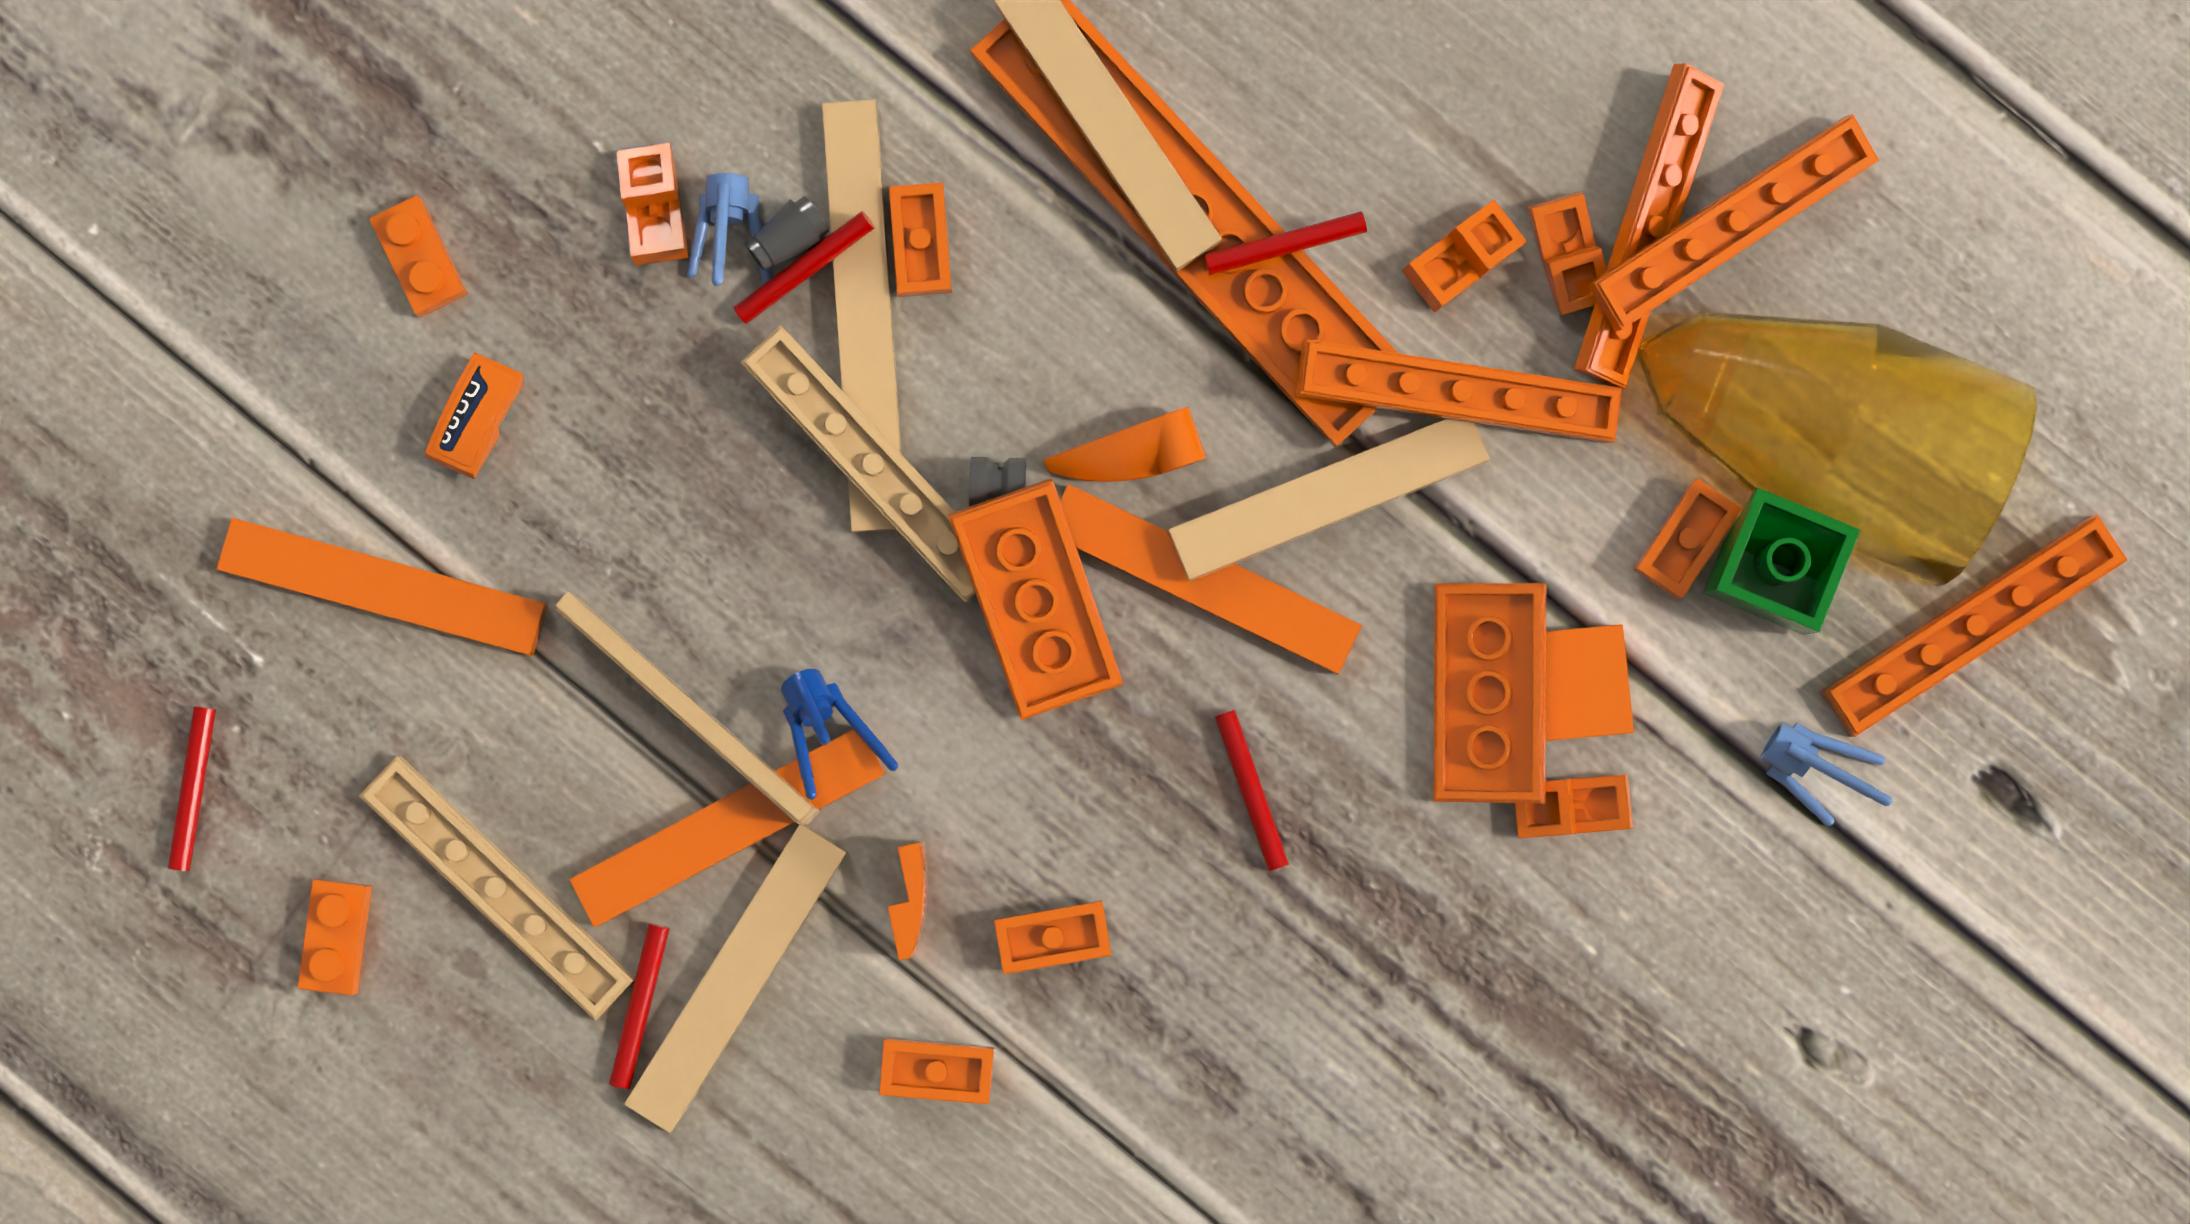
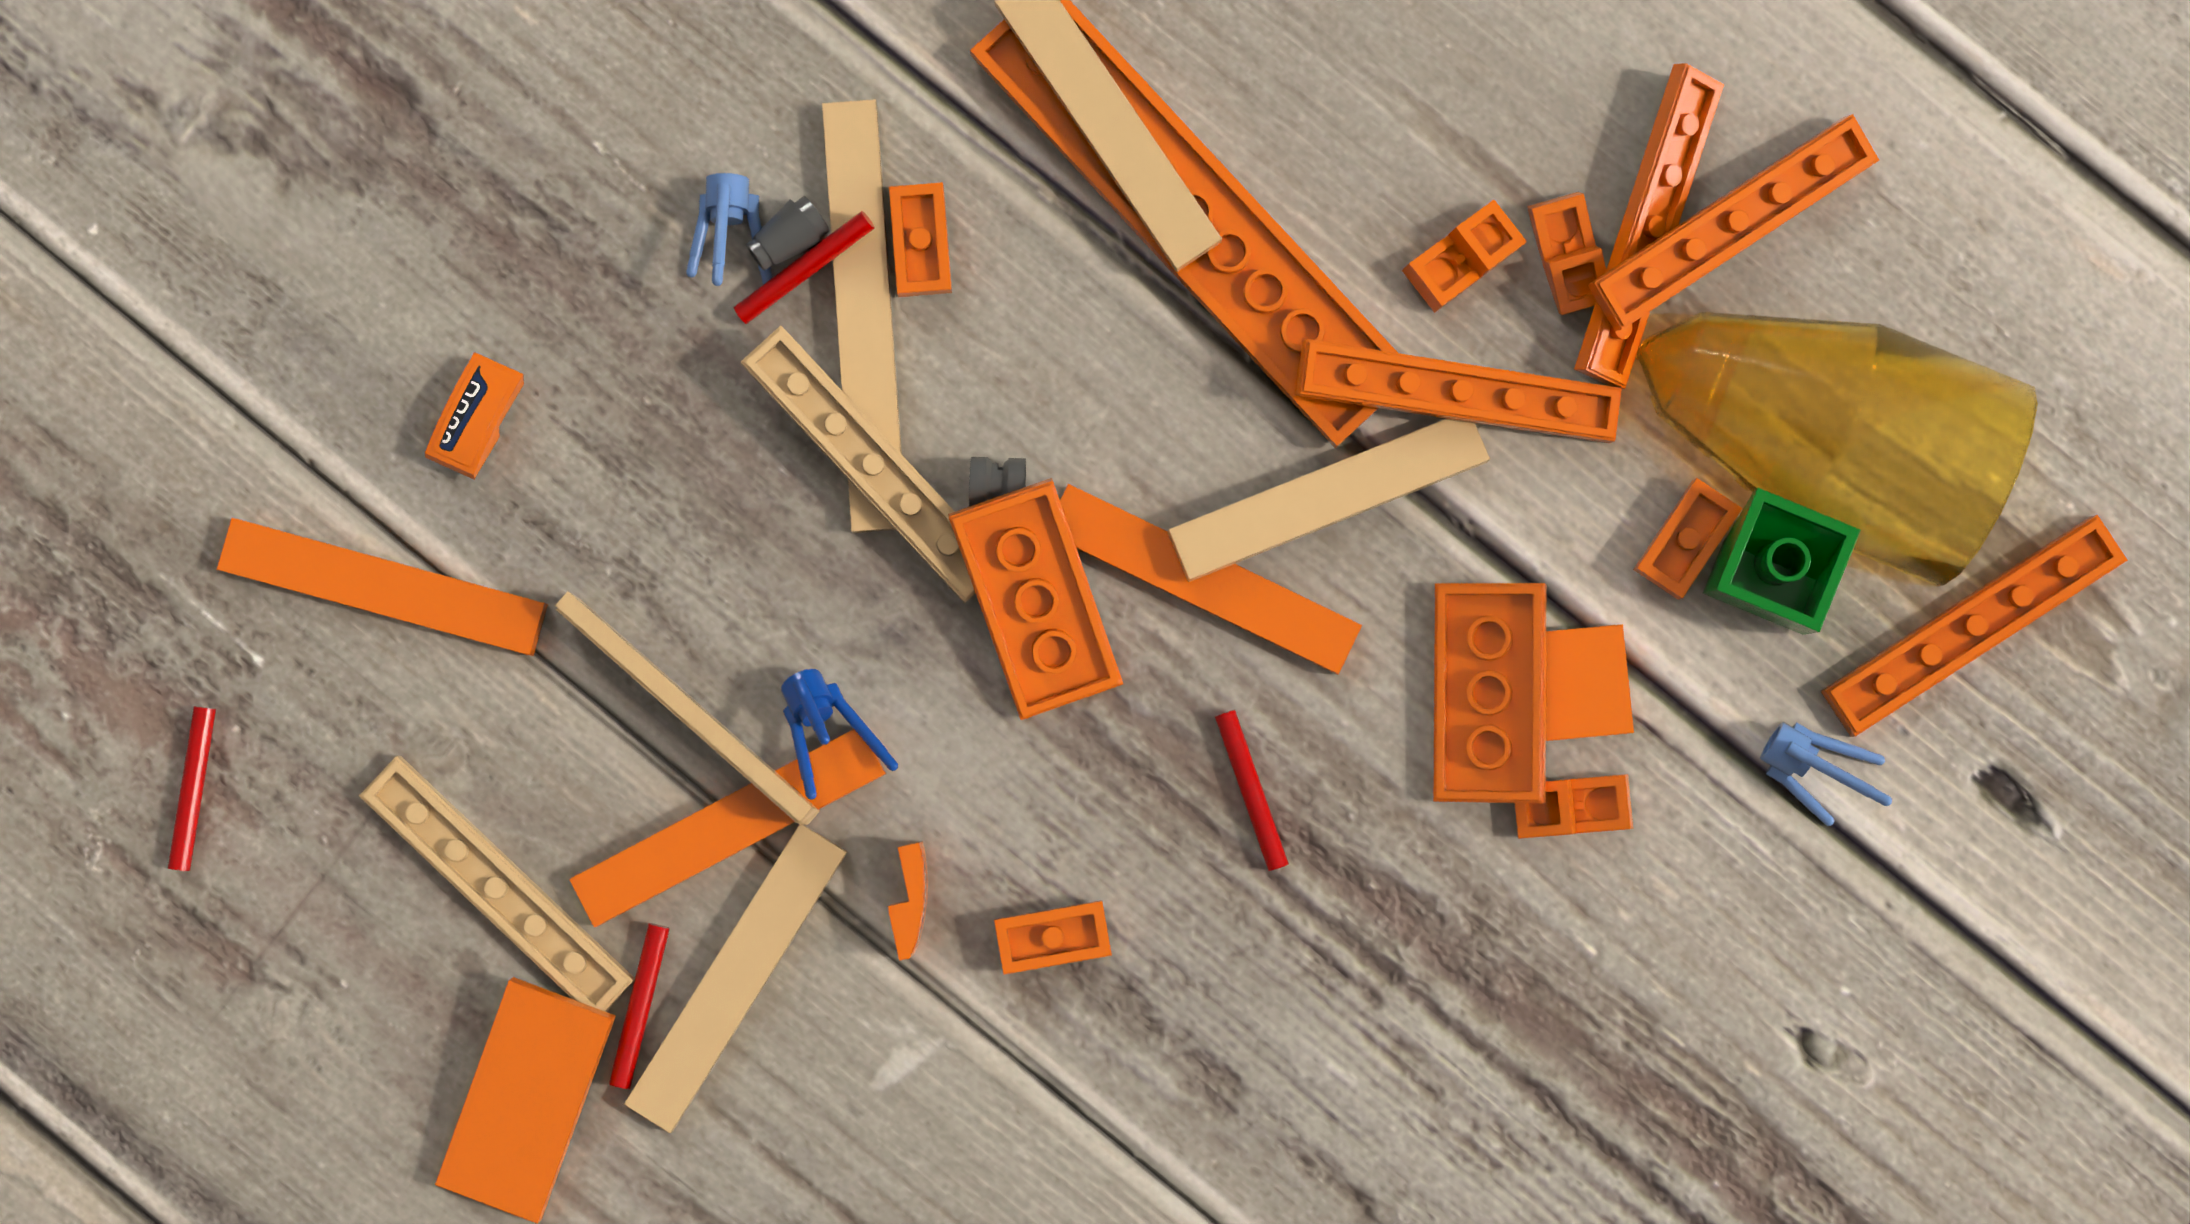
orange plate [297,879,372,996] -> none
orange plate [369,195,468,318] -> none
orange slope [616,143,688,266] -> none
orange plate [879,1038,995,1104] -> none
orange piece [1043,407,1207,482] -> none
red bar [1204,211,1367,276] -> none
none -> orange tile [435,977,616,1224]

